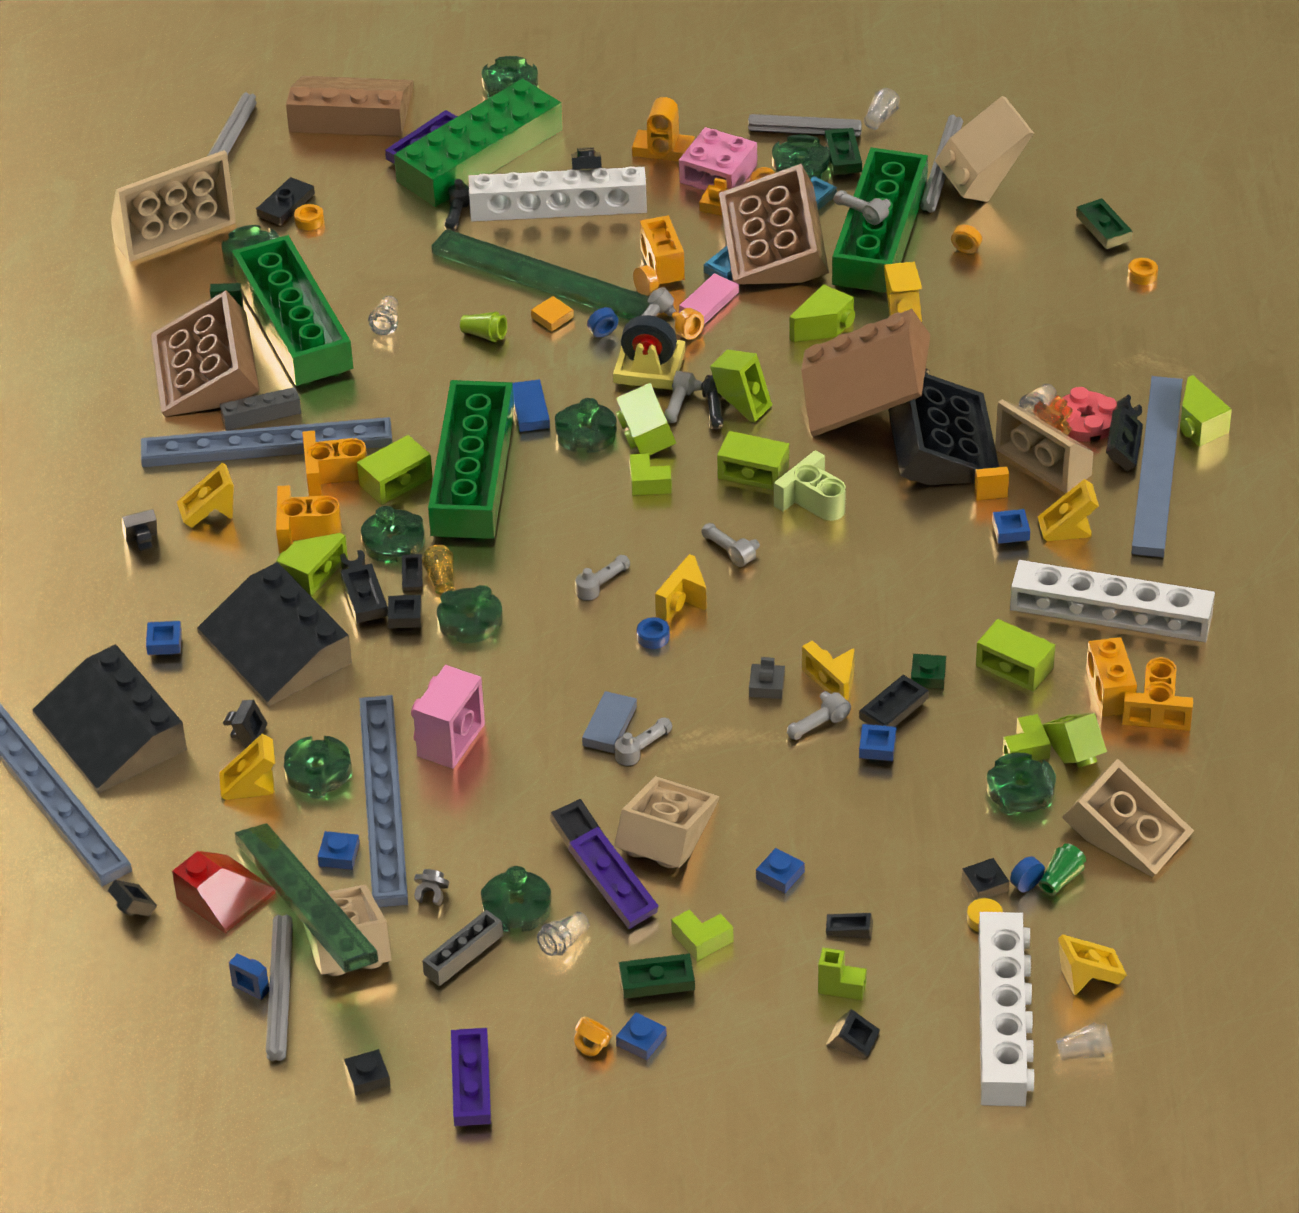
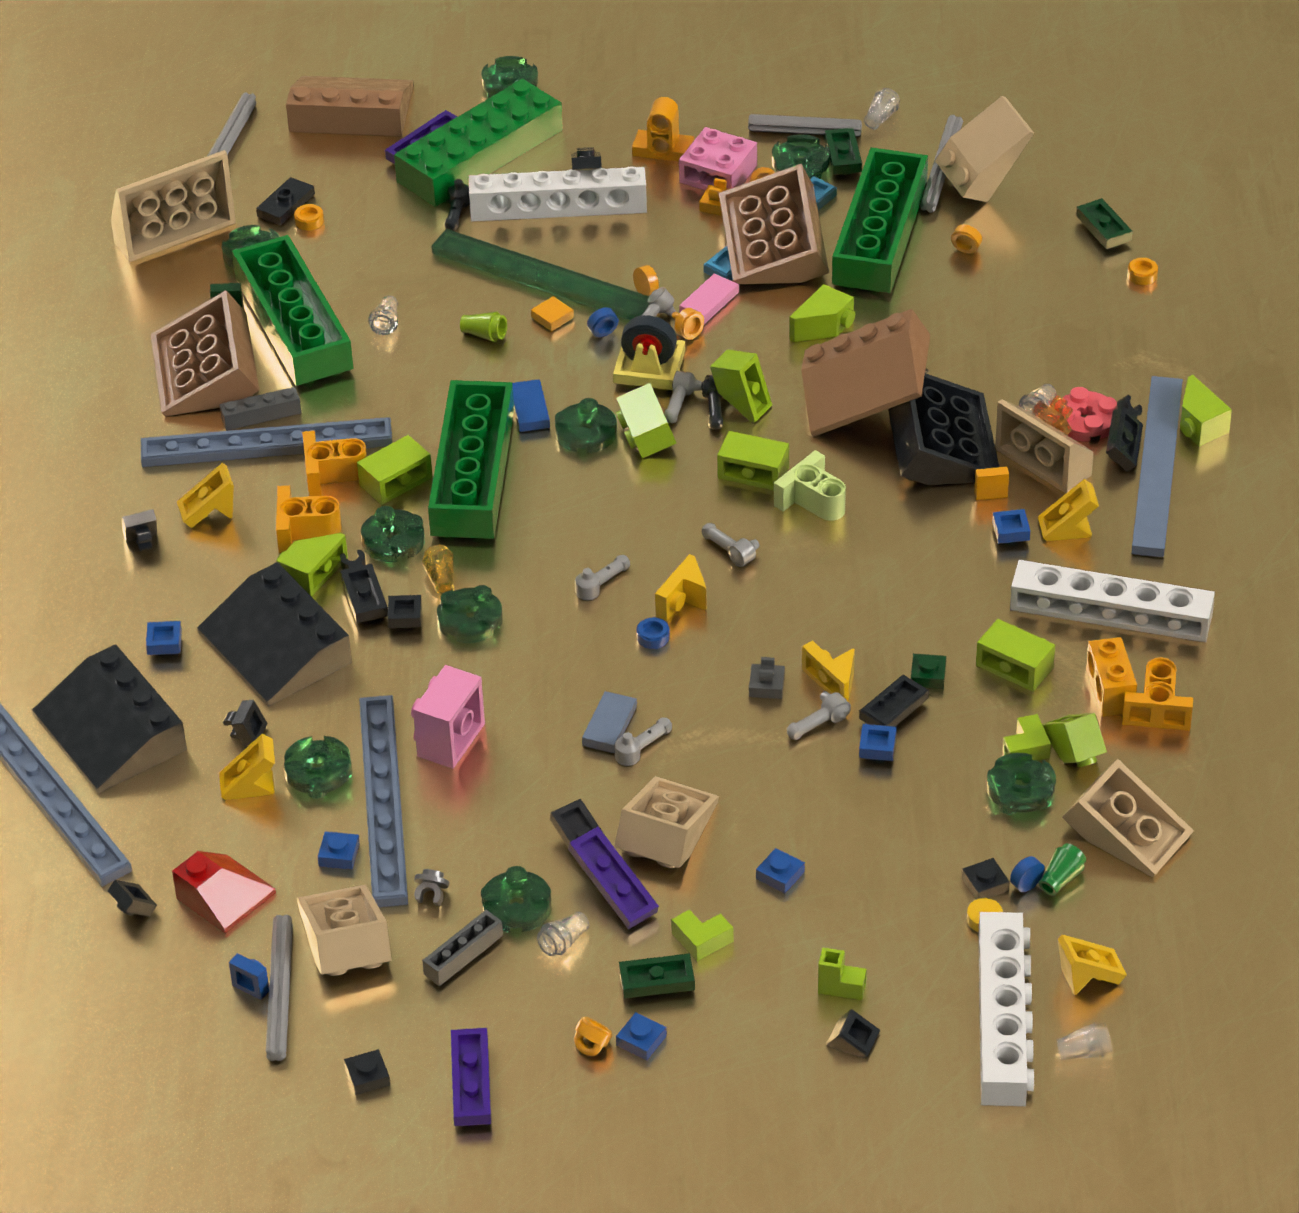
clear green tile [235,823,379,972] -> none
black piece [402,554,423,591] -> none
lime piece [630,453,672,496] -> none
light orange brick [640,215,685,284] -> none
black piece [826,913,873,939] -> none
light grey piece [834,190,891,225] -> none
yellow slope [884,261,922,322] -> none

